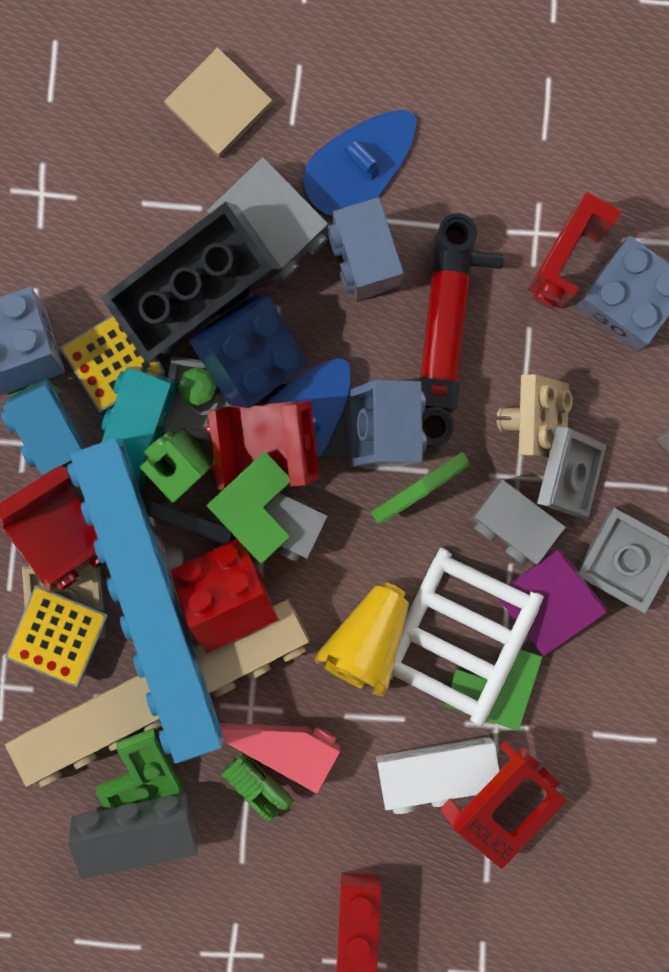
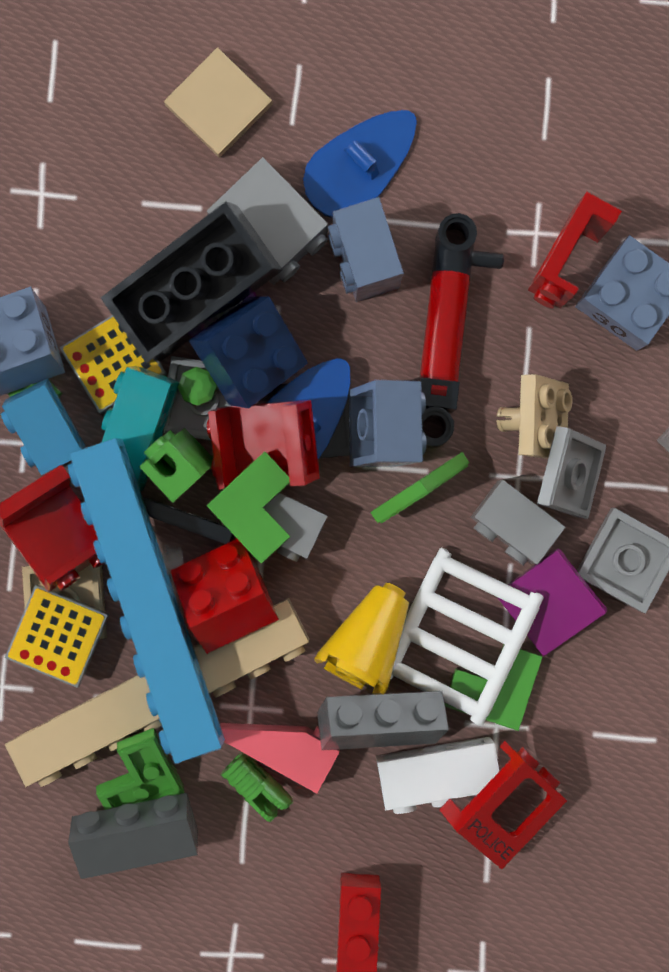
none -> dark grey brick [317,691,449,750]

